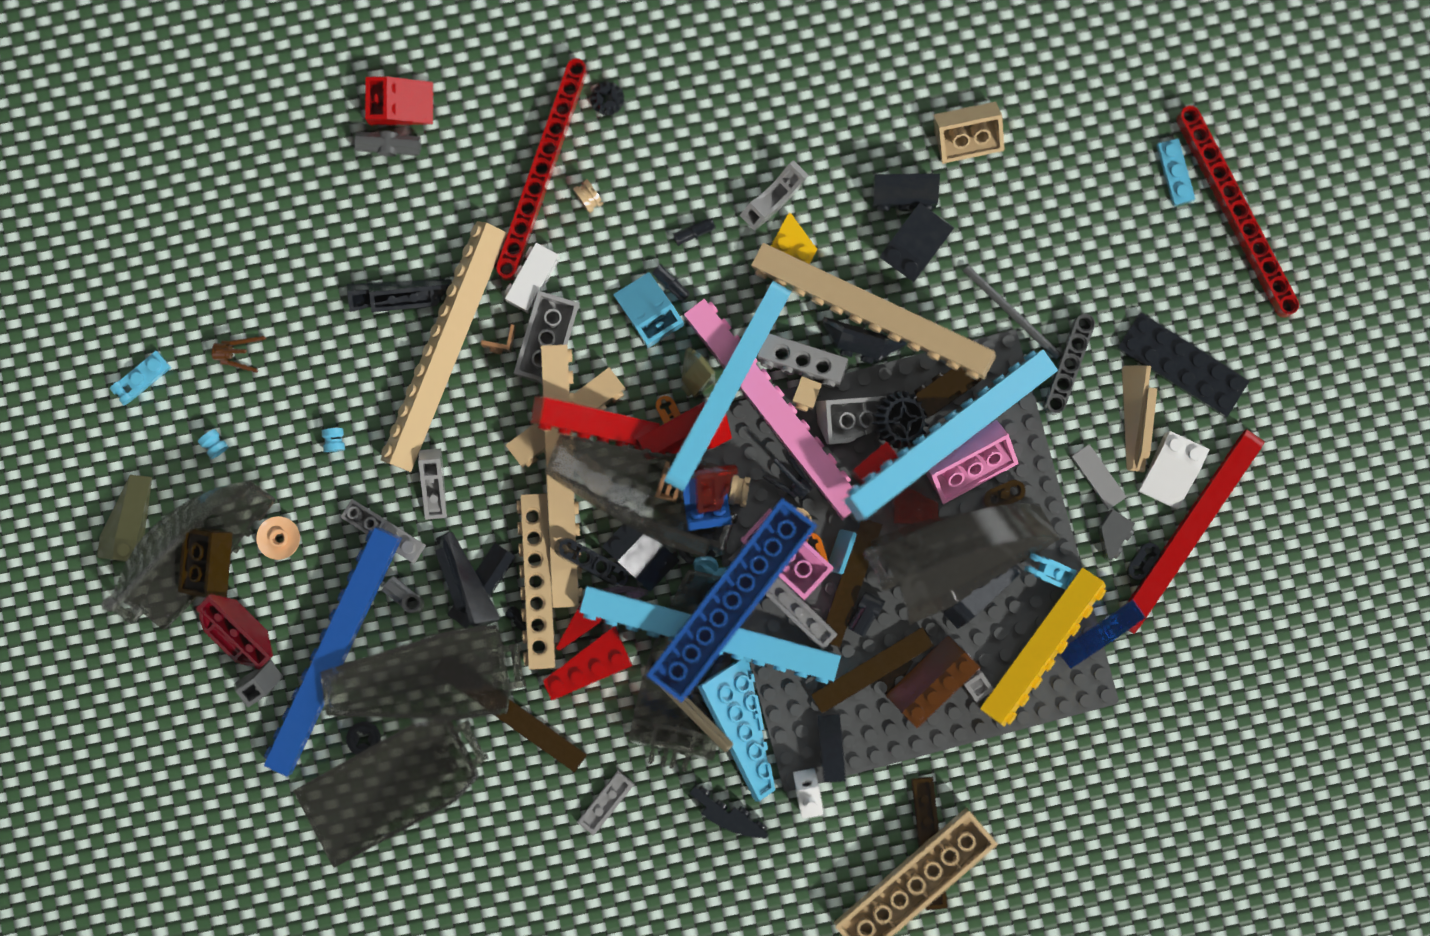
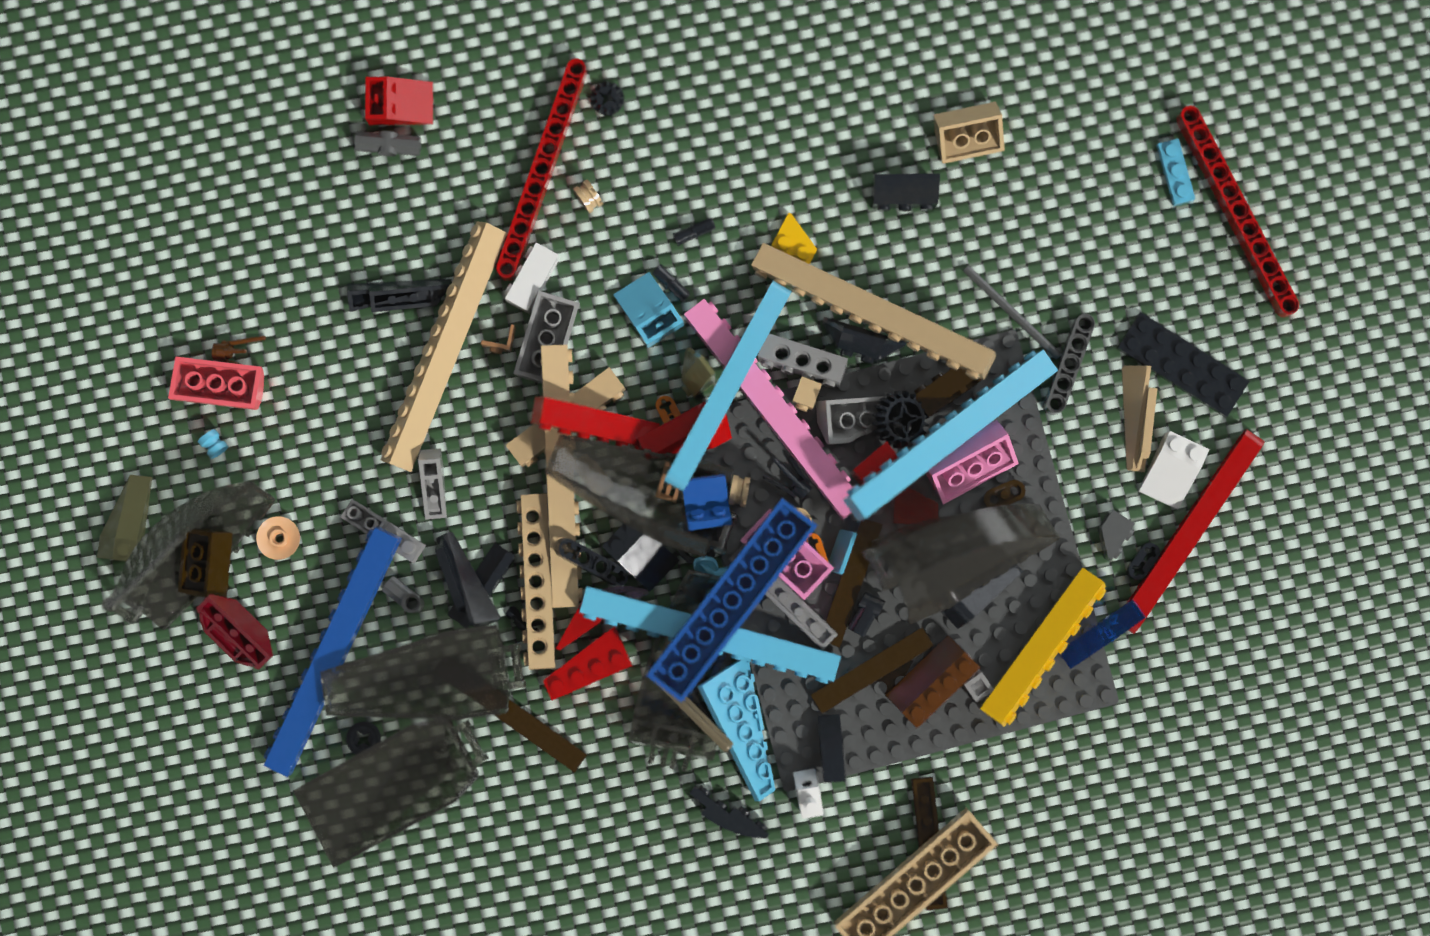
medium azure plate [110,351,172,405] -> none
dark grey slope [234,659,283,708] -> none
medium azure wheel [321,428,345,452] -> none
light grey tile [577,771,635,836] -> none
clear red wing [695,464,738,513] -> none
light grey arch [739,160,809,230] -> none
black slope [880,203,955,282] -> none
medium azure hinge [1024,553,1077,590] -> none
light grey tile [1071,444,1126,510] -> none
none -> coral brick [168,357,264,410]

